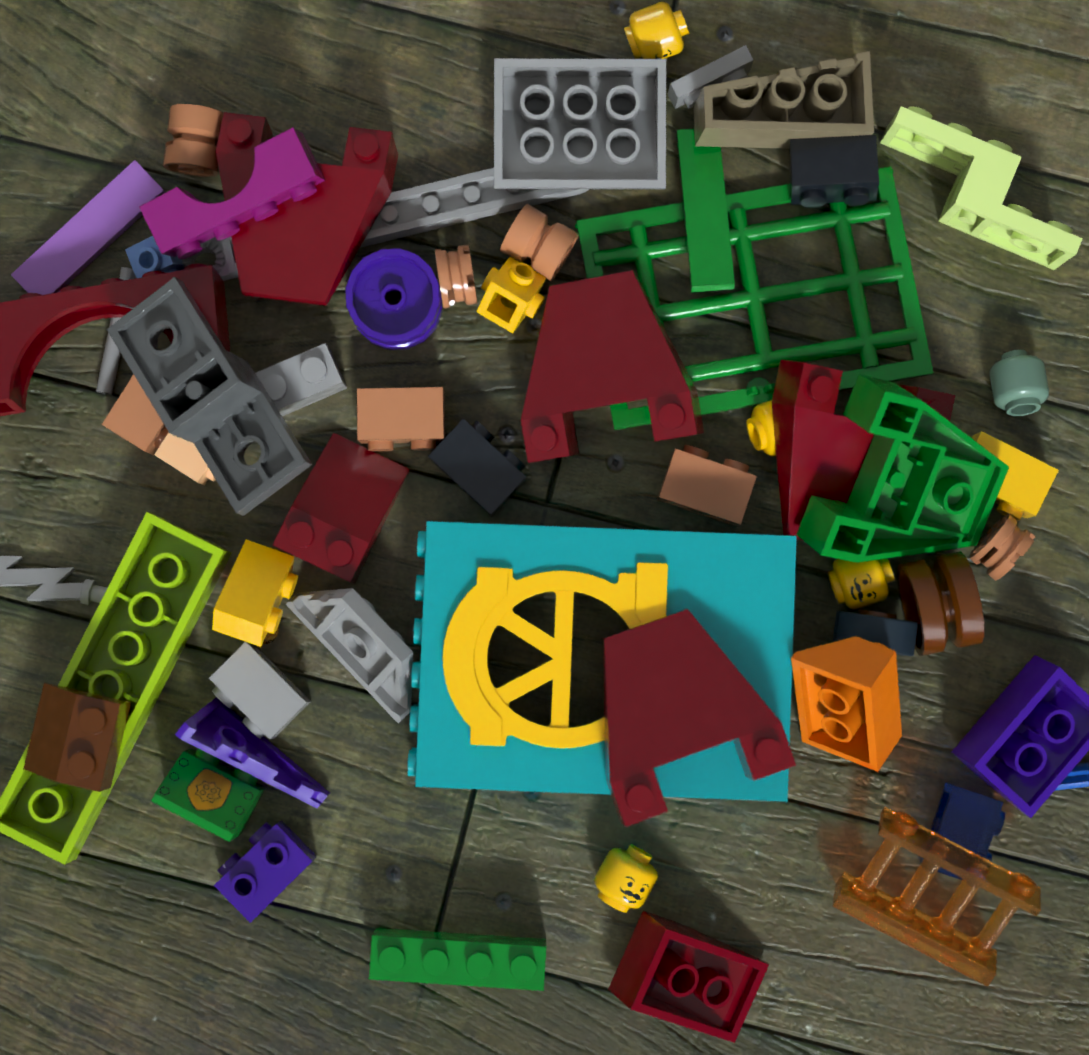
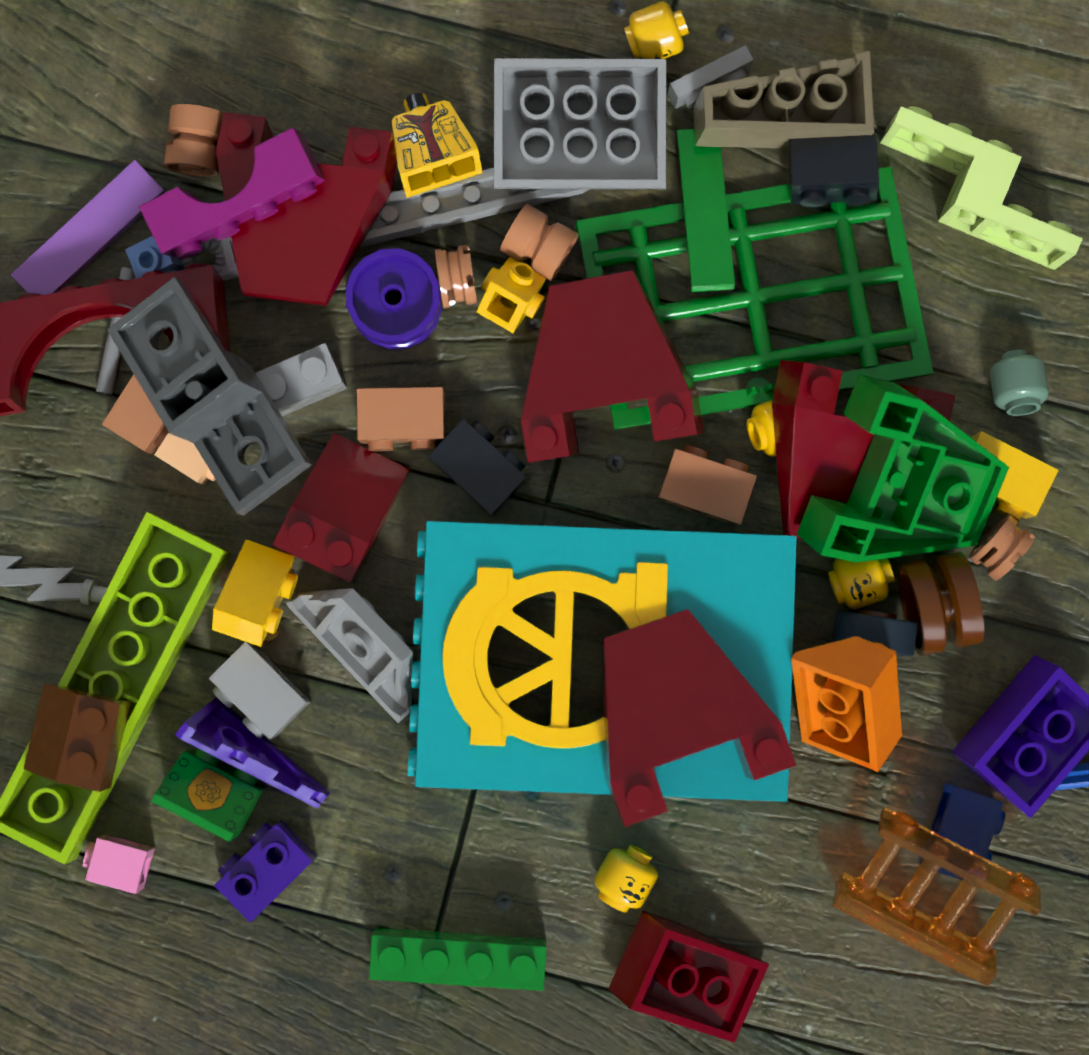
none -> bright pink brick [83,834,155,894]
none -> yellow torso [391,93,483,198]

